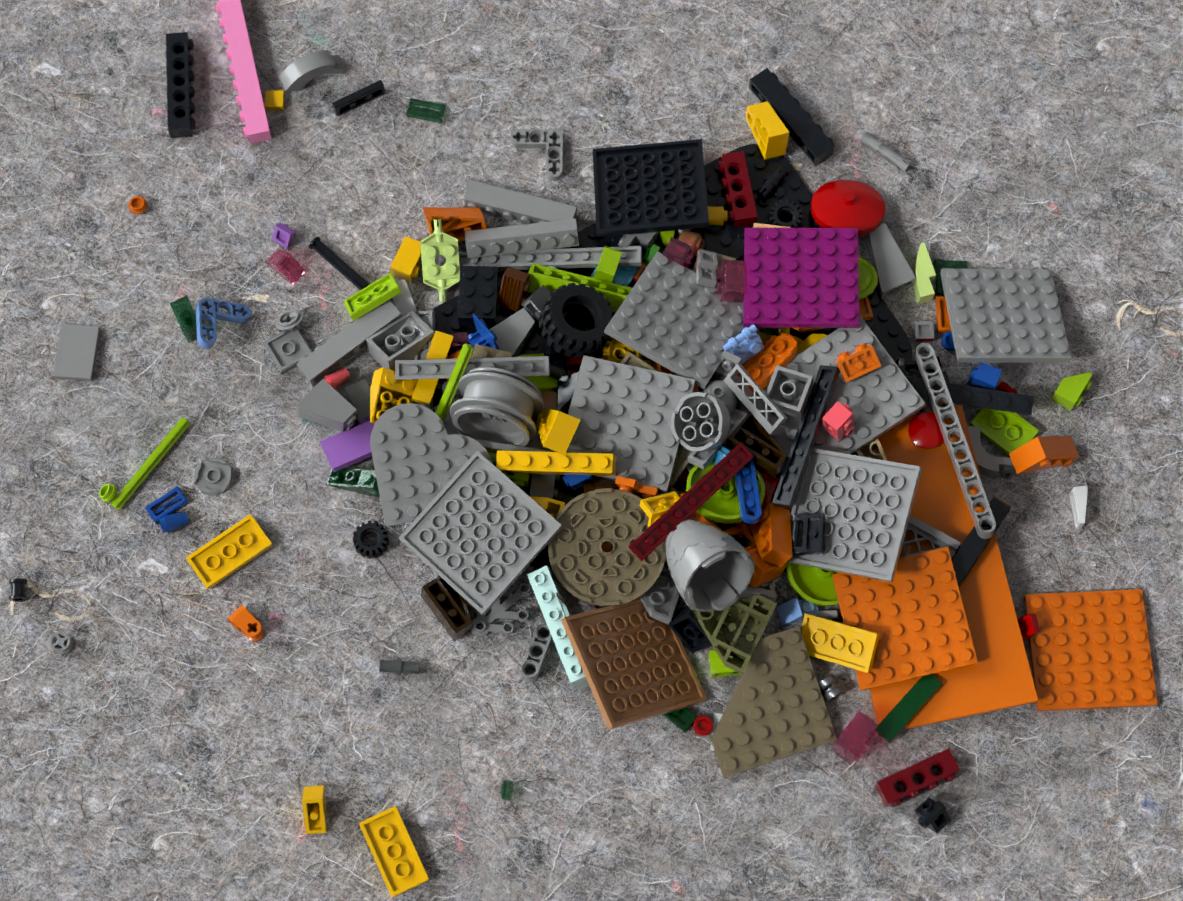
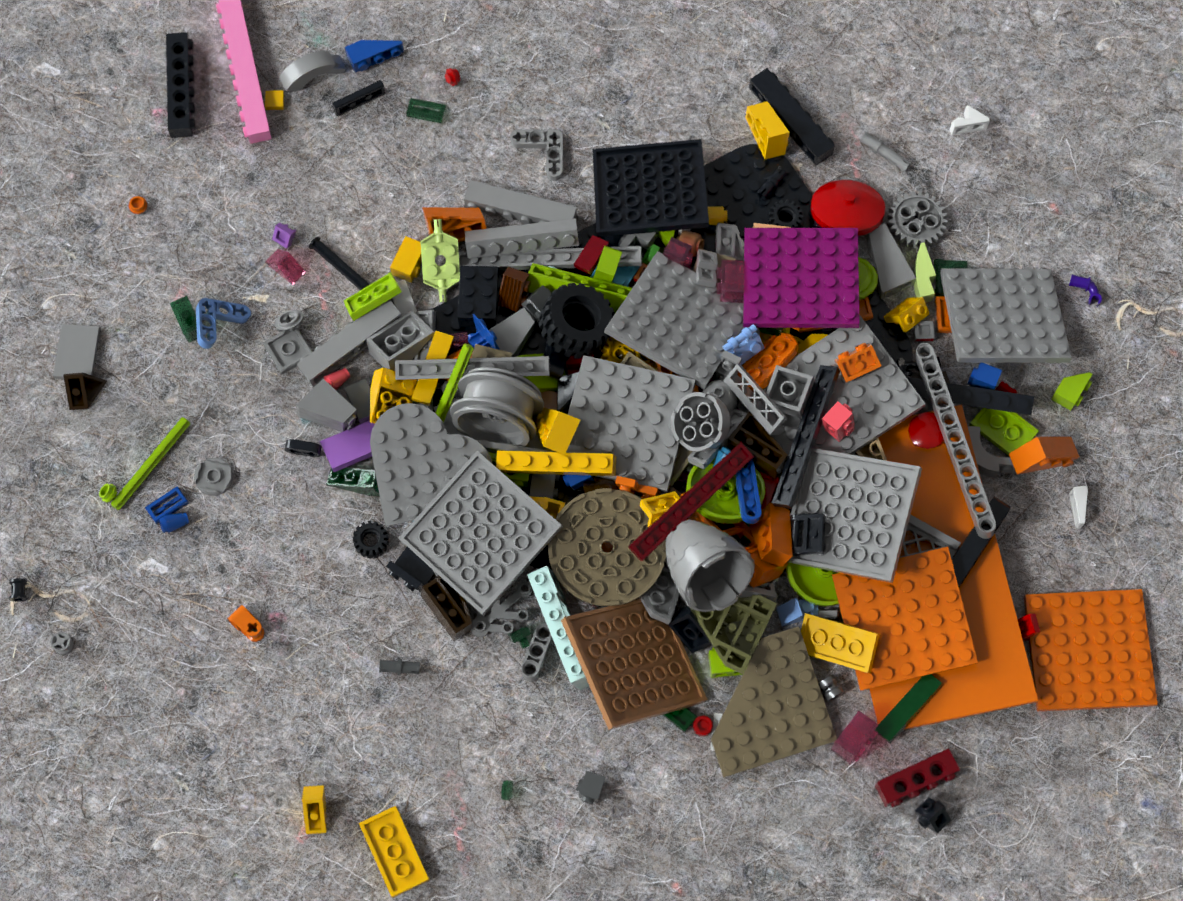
yellow plate [186,514,273,590] -> none
dark red brick [718,151,757,228] -> none
blue tile [941,331,955,351] -> none
none -> dark brown slope [63,373,107,410]
none -> black beam [284,439,322,457]
none -> blue slope [345,40,404,73]
none -> black bracket [386,547,435,592]
none -> red plate [445,68,461,86]
none -> clear green tile [508,626,531,649]
none -> dark red tile [574,235,609,274]
none -> dark grey brick [576,771,605,805]
none -> light grey wing [715,223,744,263]
none -> yellow bracket [883,297,929,332]
none -> light grey gear [887,191,948,248]
none -> white slope [950,105,990,135]
none -> dark purple piece [1069,274,1102,307]

